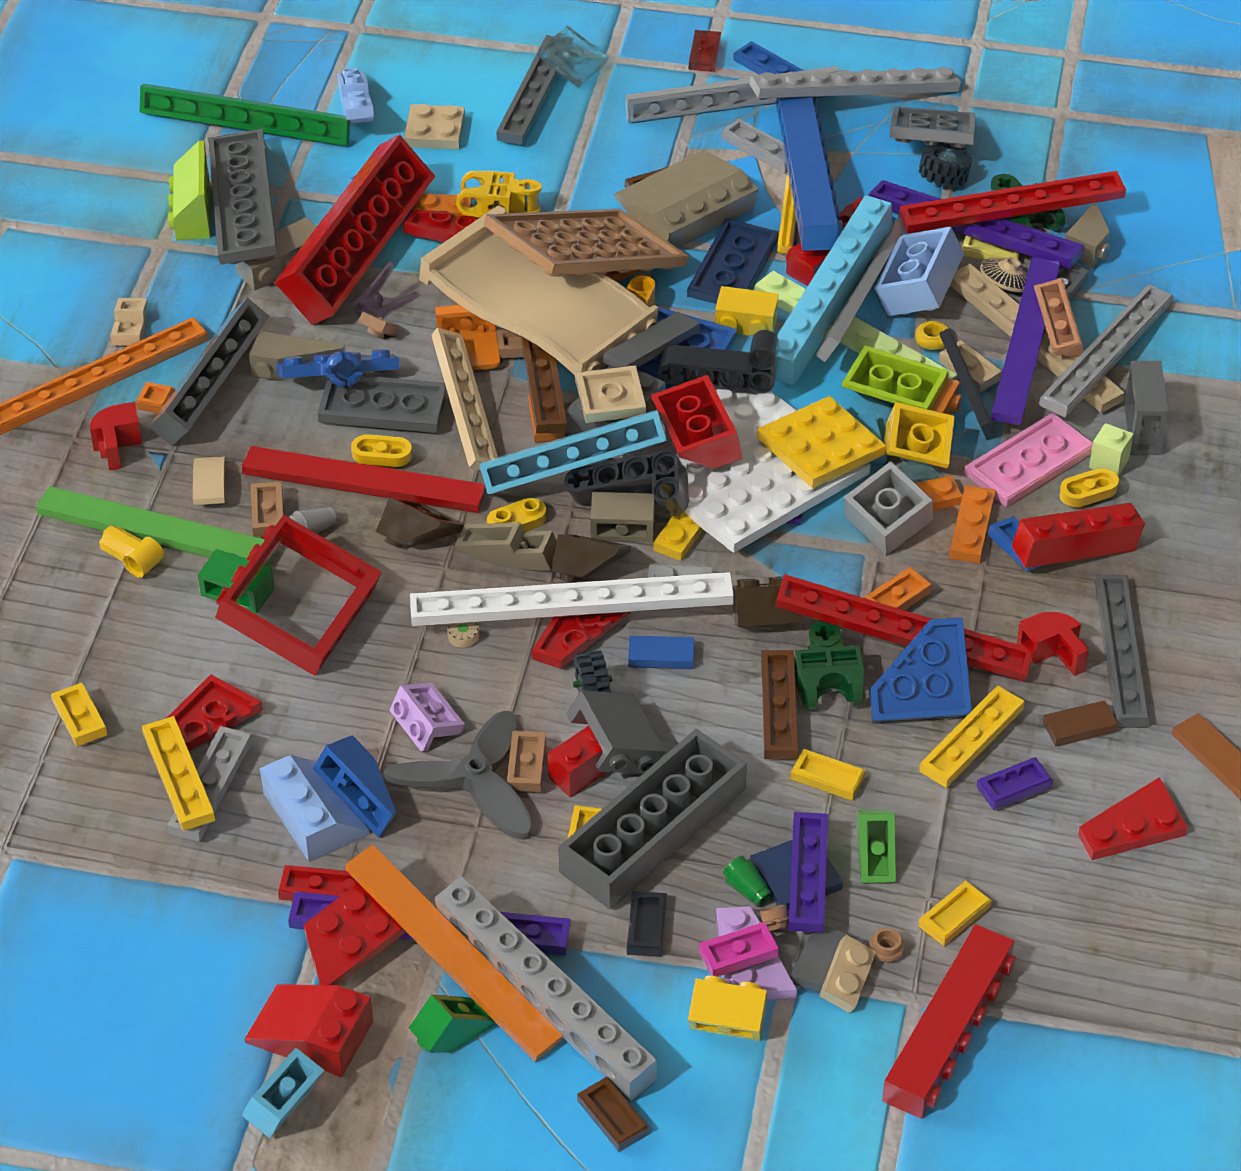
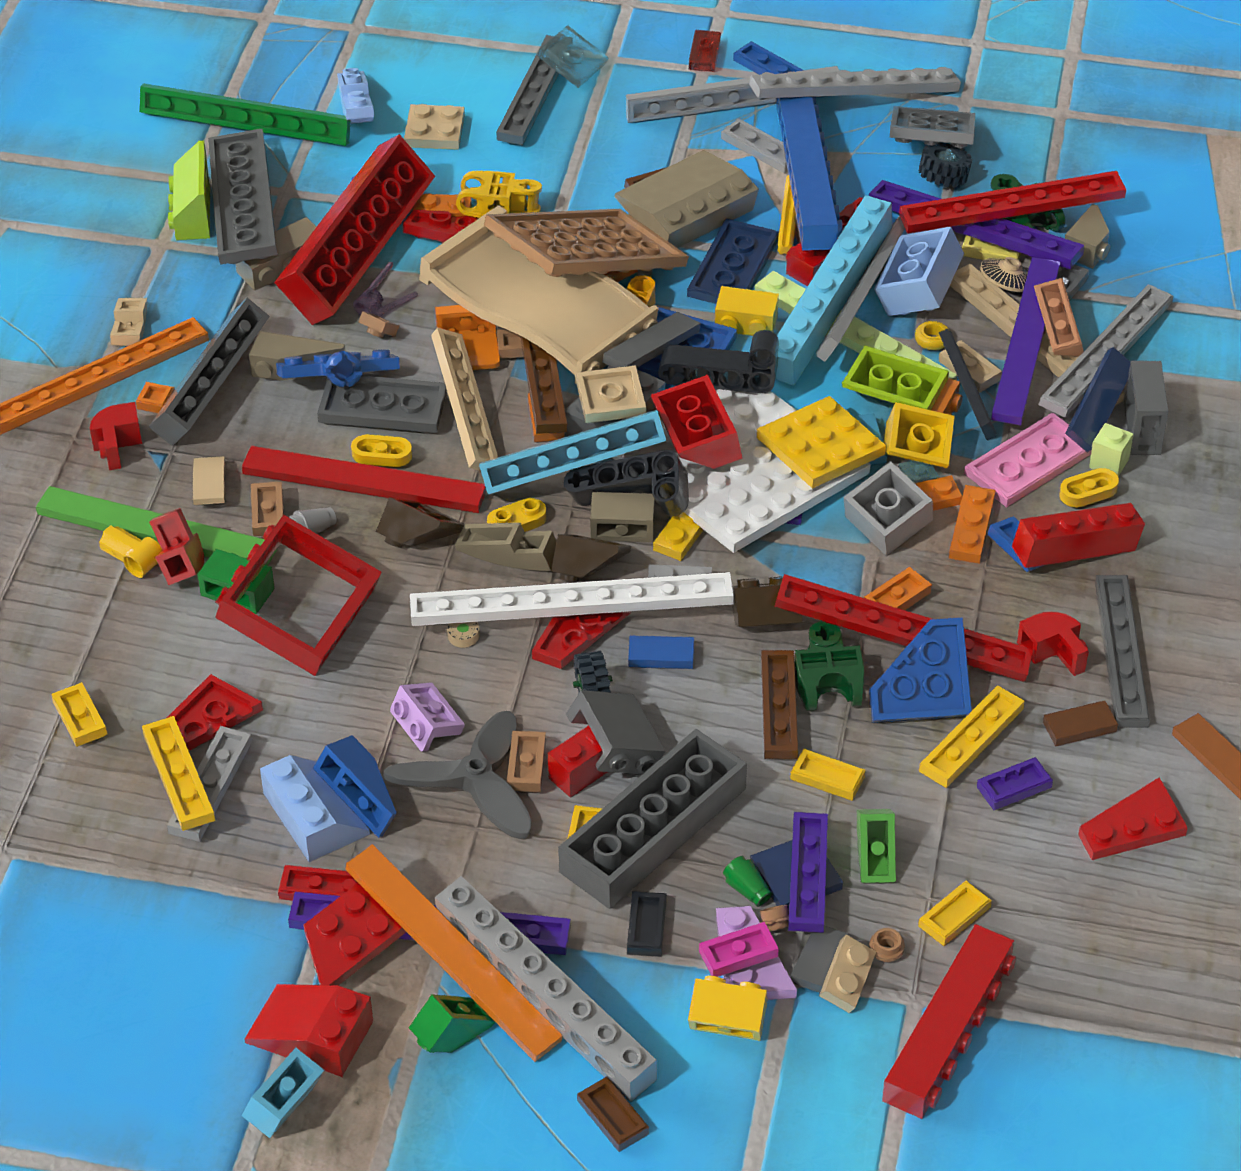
none -> red brick [149,508,204,585]
none -> dark blue tile [1065,347,1131,452]

